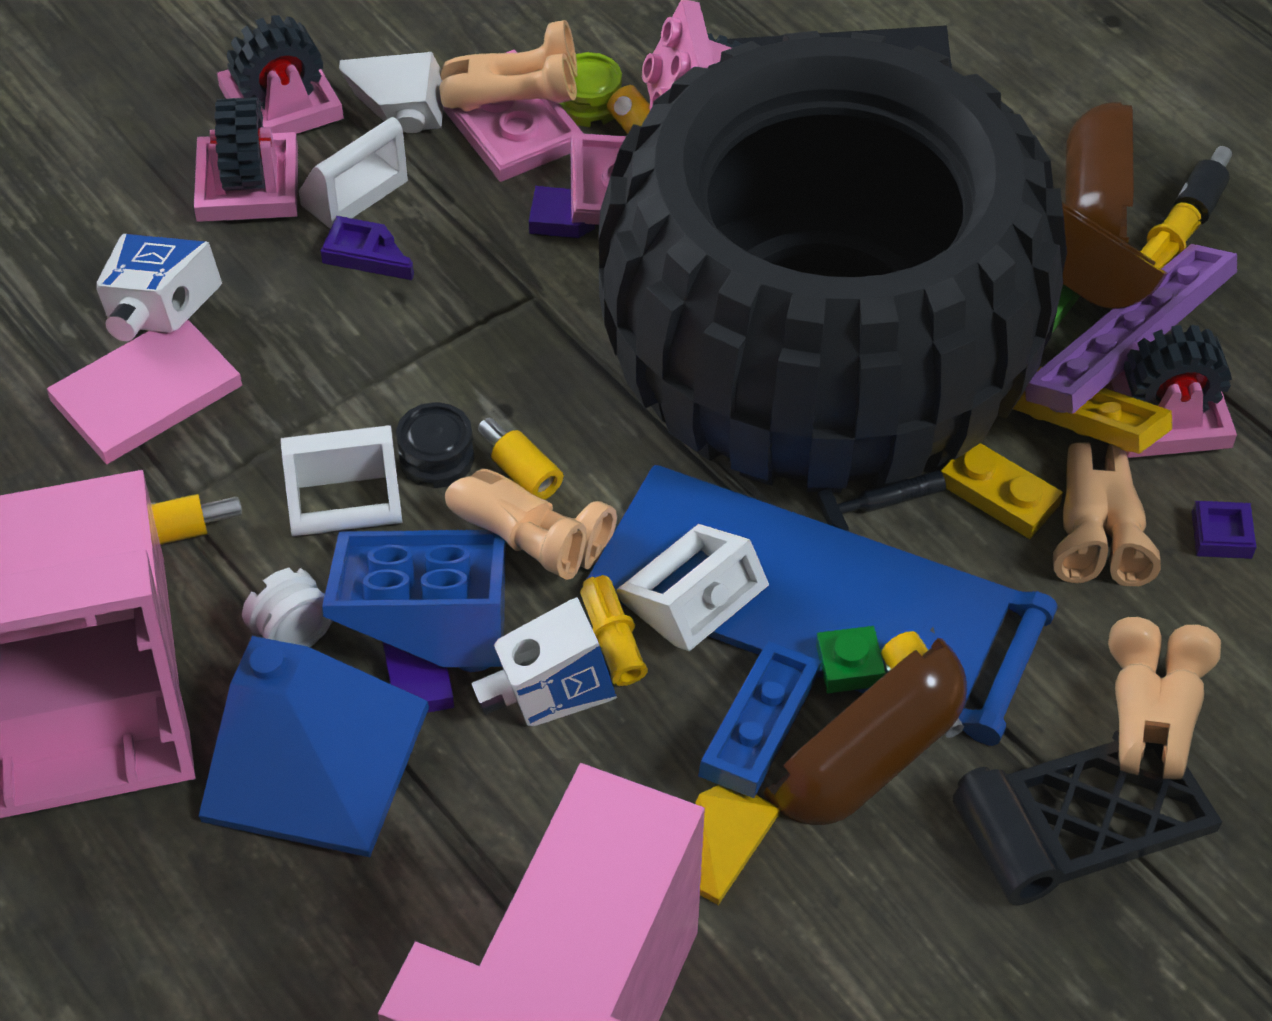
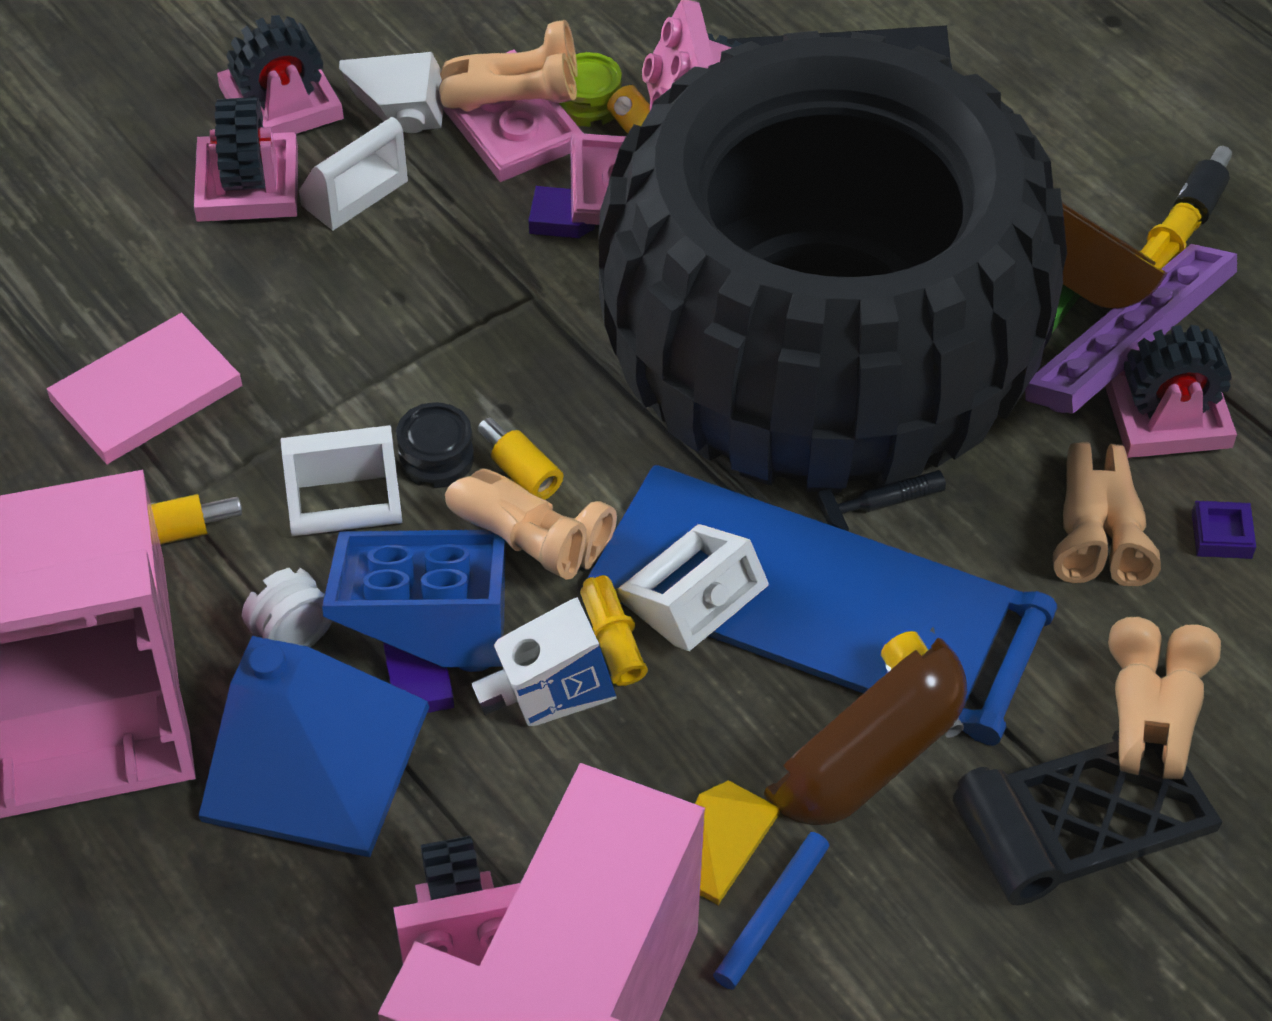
white torso [97,234,222,342] -> none
dark purple tile [321,216,414,280] -> none
blue plate [698,640,821,798] -> none
green plate [816,626,886,694] -> none
yellow plate [941,443,1063,539] -> none
yellow plate [1013,366,1172,454] -> none
reddish brown brick [1065,102,1134,244] -> none
none -> bright pink plate [393,836,520,966]
none -> blue bar [713,832,830,990]

